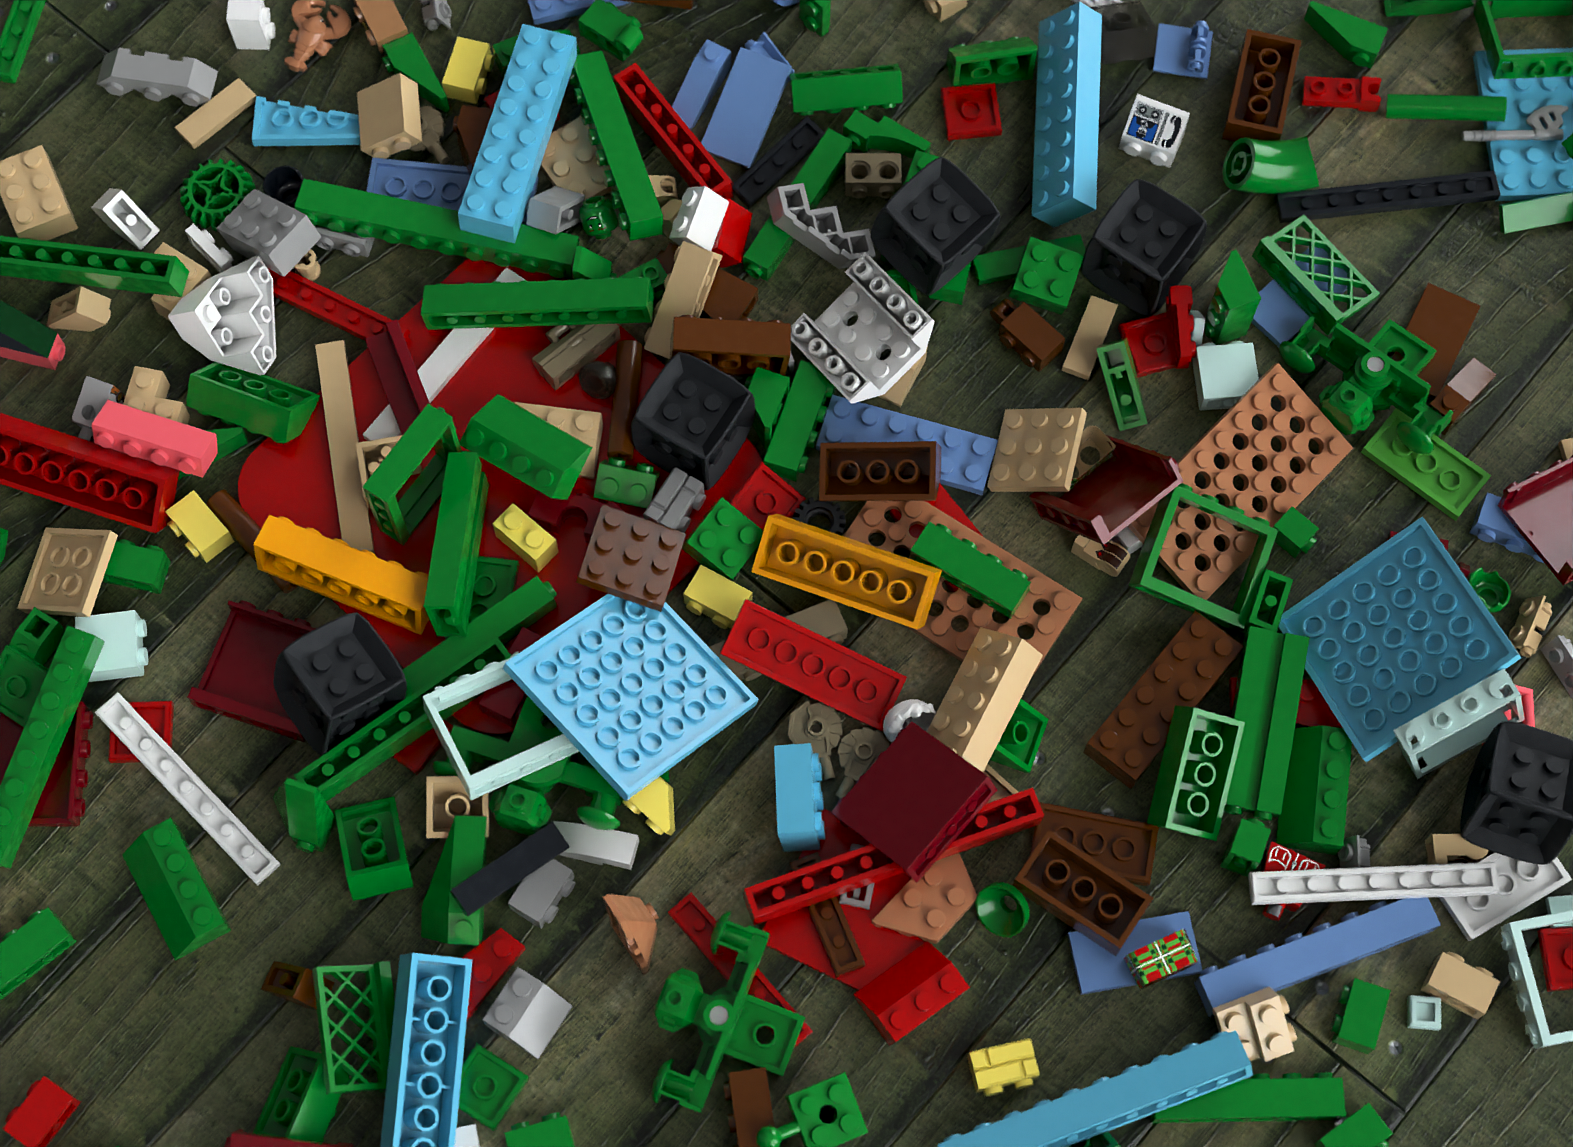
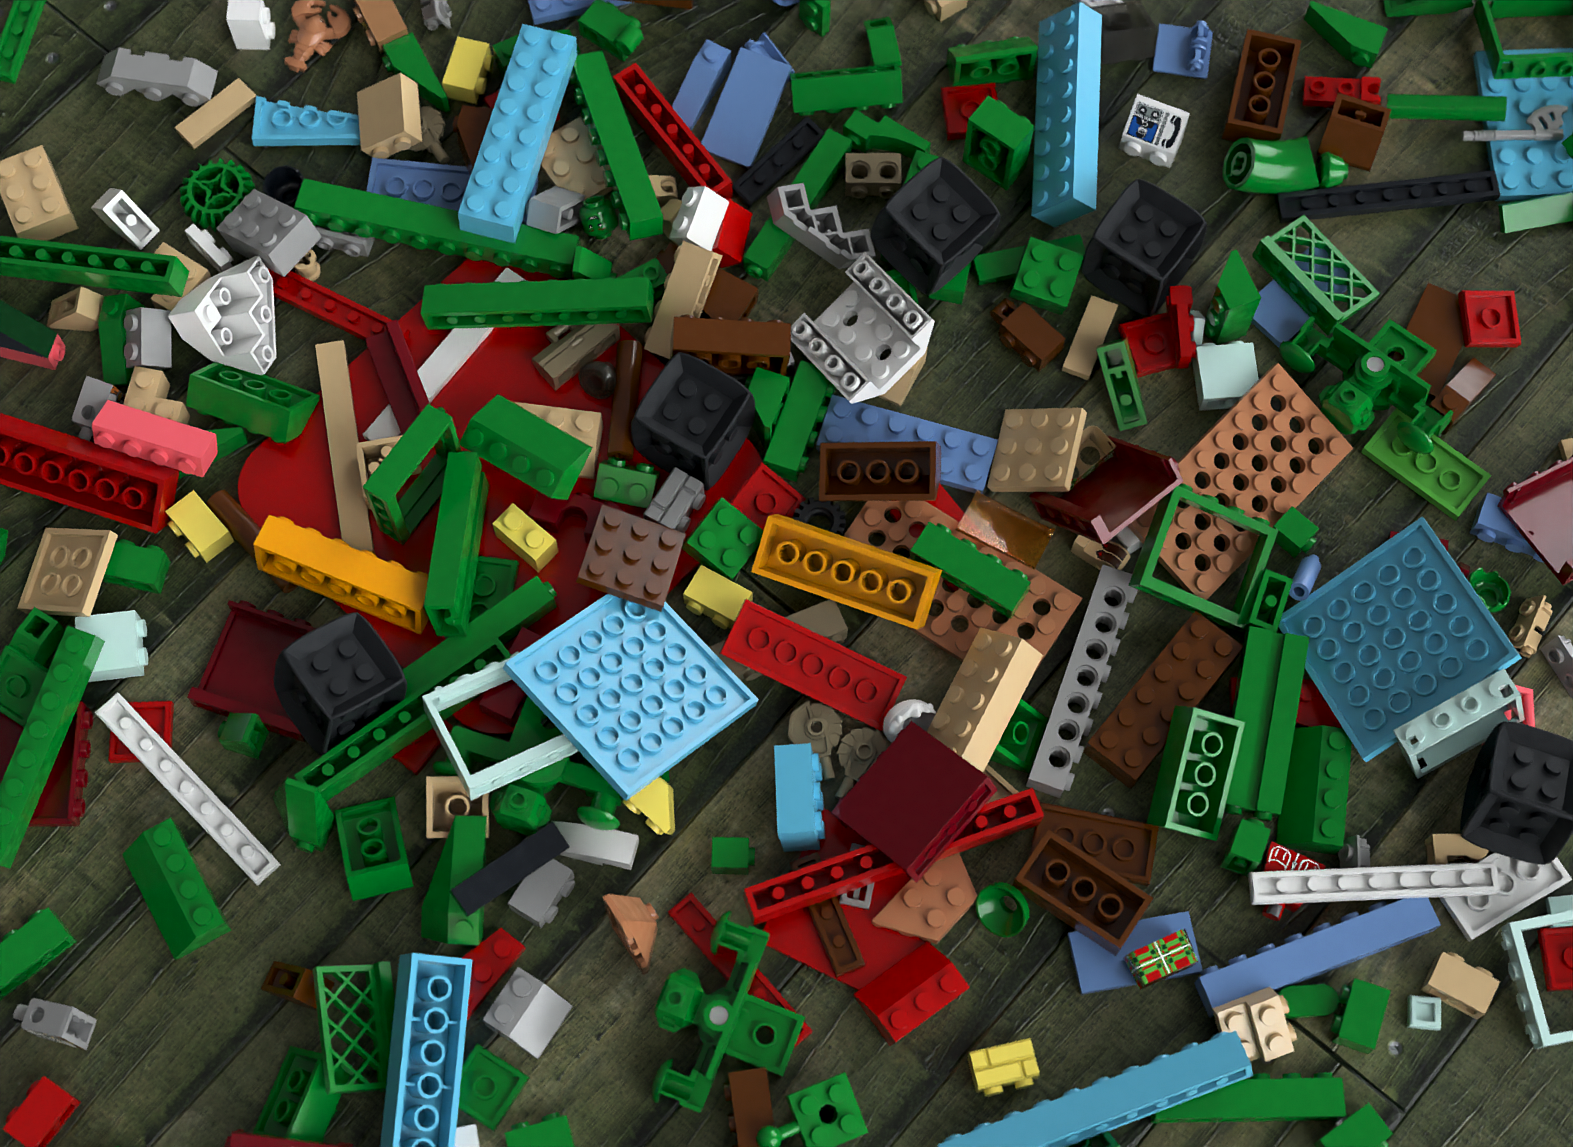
none -> light grey torso [13,998,97,1050]
none -> green slope [98,294,146,387]
none -> light grey brick [124,307,172,370]
none -> green slope [218,713,269,759]
none -> green brick [711,837,755,875]
none -> green slope [863,16,902,66]
none -> clear orange piece [956,490,1055,570]
none -> green brick [962,96,1034,191]
none -> light grey brick [1026,564,1138,798]
none -> green tile [1278,984,1339,1019]
none -> medium blue cylinder [1289,554,1321,601]
none -> green cone [1315,152,1348,189]
none -> reddish brown slope [1317,93,1392,172]
none -> red tile [1458,290,1521,347]

